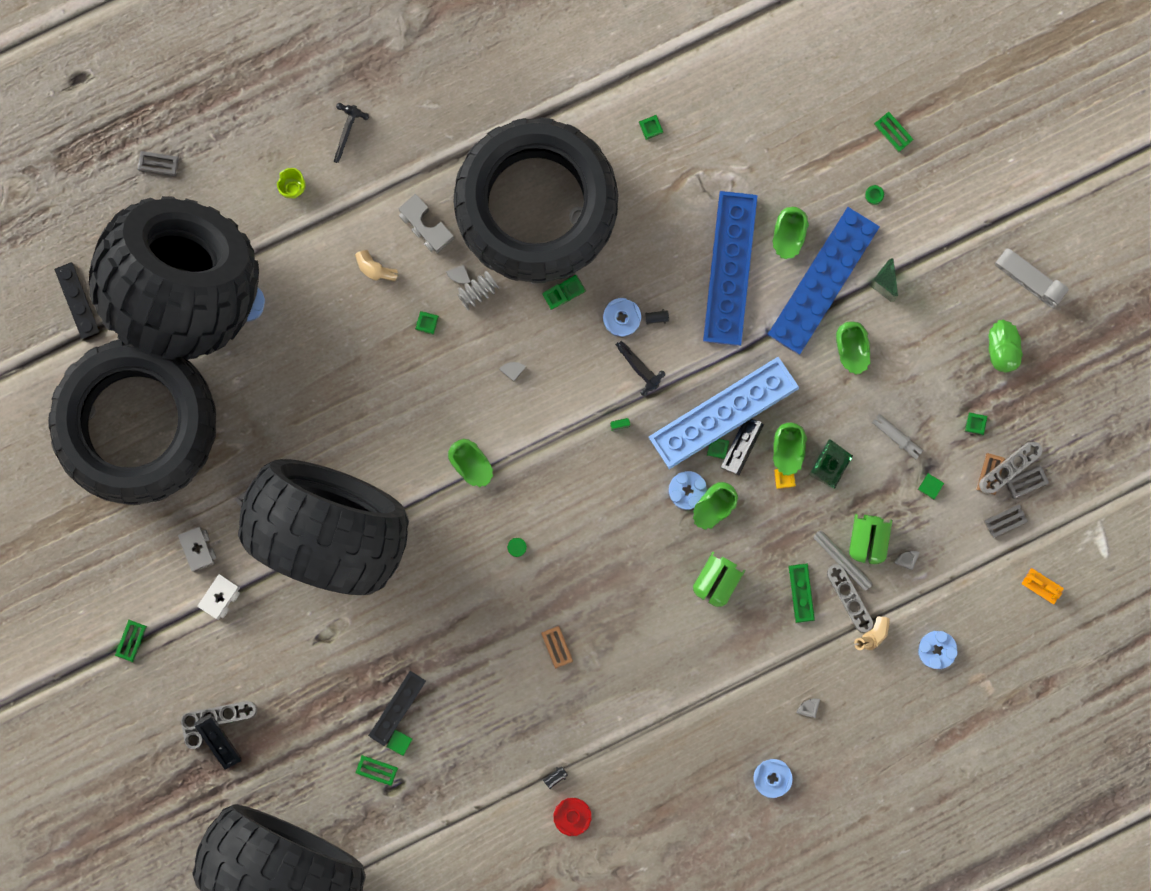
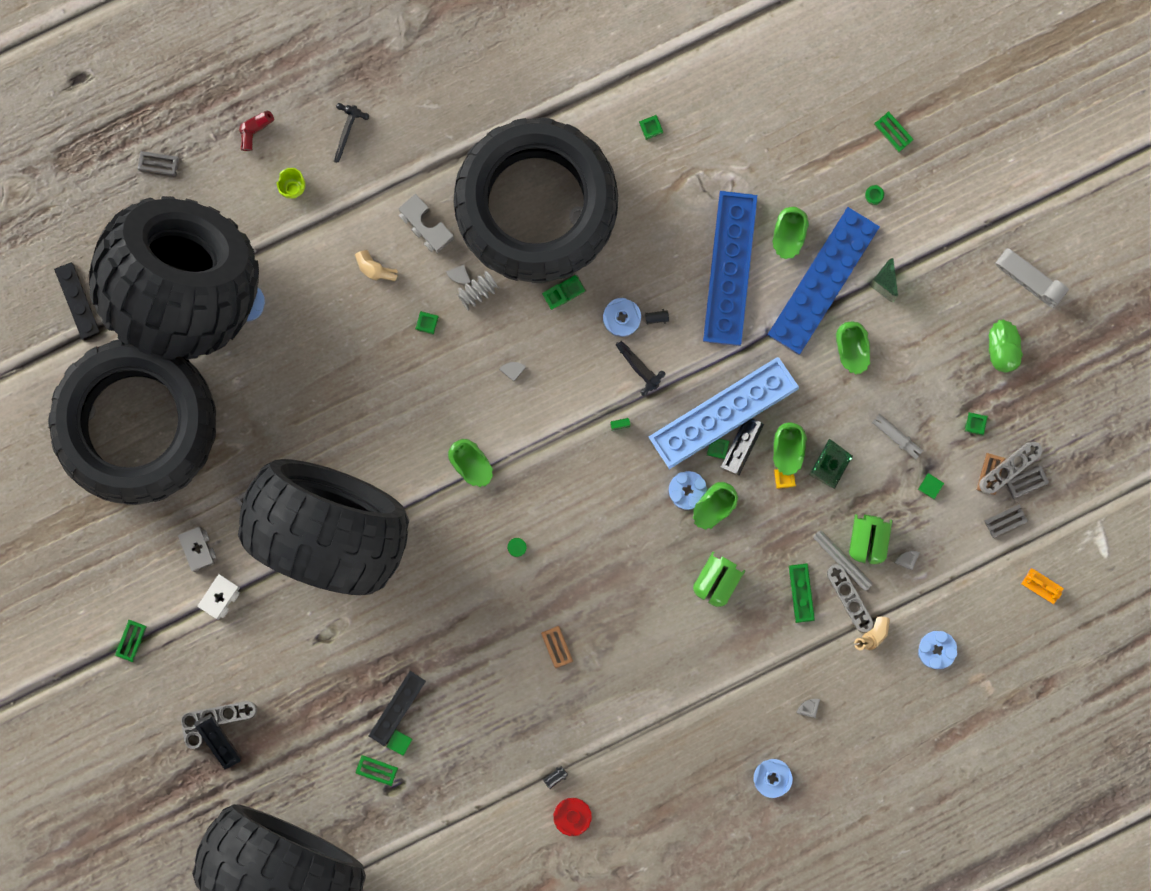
none -> dark red arm [239,110,274,151]

